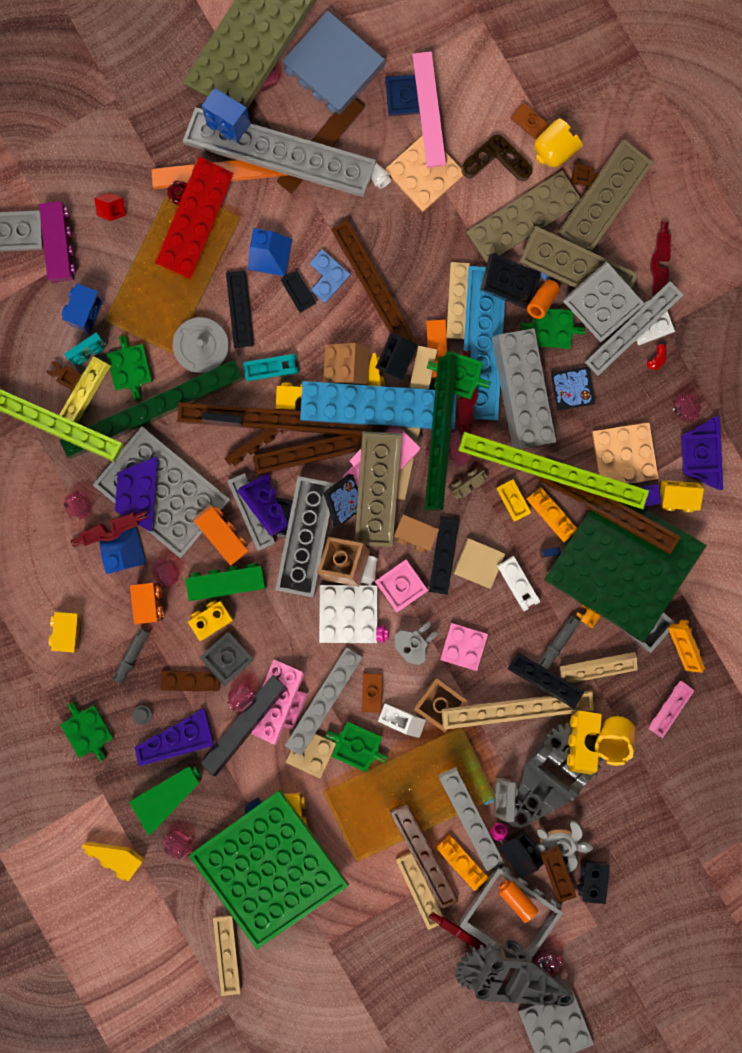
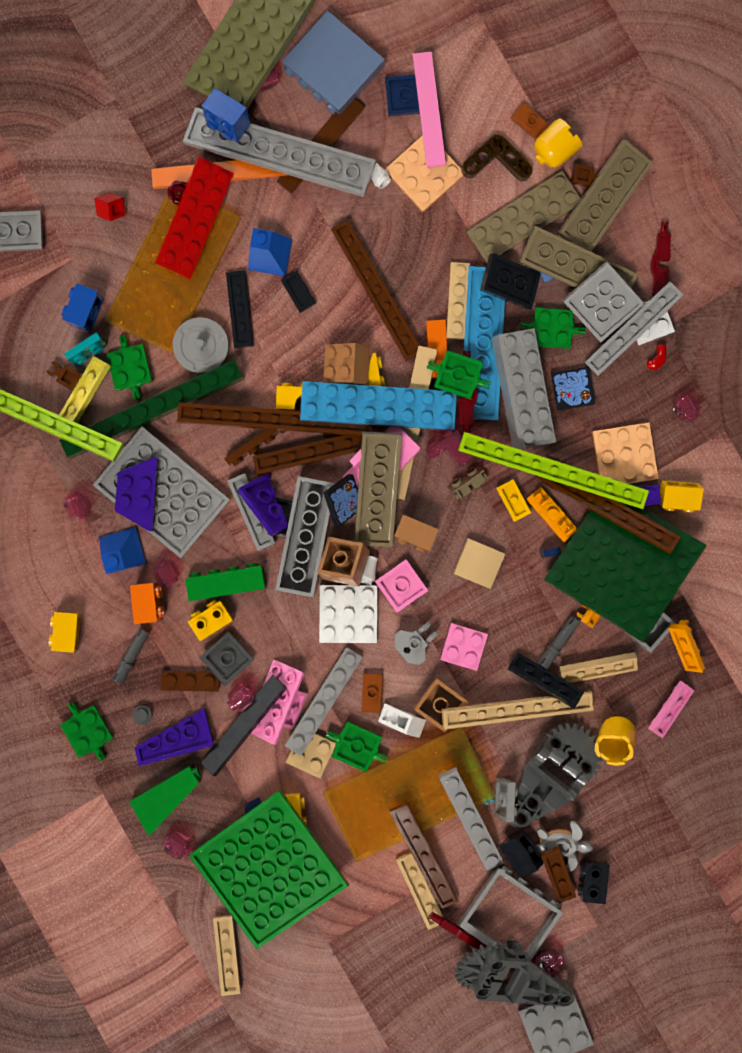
magenta brick [39,201,76,283] -> none
dark red piece [71,510,149,547] -> none
yellow slope [82,842,145,881] -> none
orange brick [193,505,248,566] -> none
black tile [202,412,242,427] -> none
teal plate [243,354,299,382] -> none
medium blue plate [309,250,351,304] -> none
black brick [375,333,418,380] -> none
dark pink plate [376,625,389,644] -> none
dark green plate [424,355,457,511] -> none
black tile [429,516,460,595] -> none
light orange plate [436,834,489,891] -> none
dark pink plate [490,823,508,841] -> none
white plate [497,556,540,612] -> none
orange brick [498,880,539,923] -> none
orange brick [527,280,560,319] -> none
yellow arch [567,711,602,775] -> none
dark purple wing [681,416,723,490] -> none

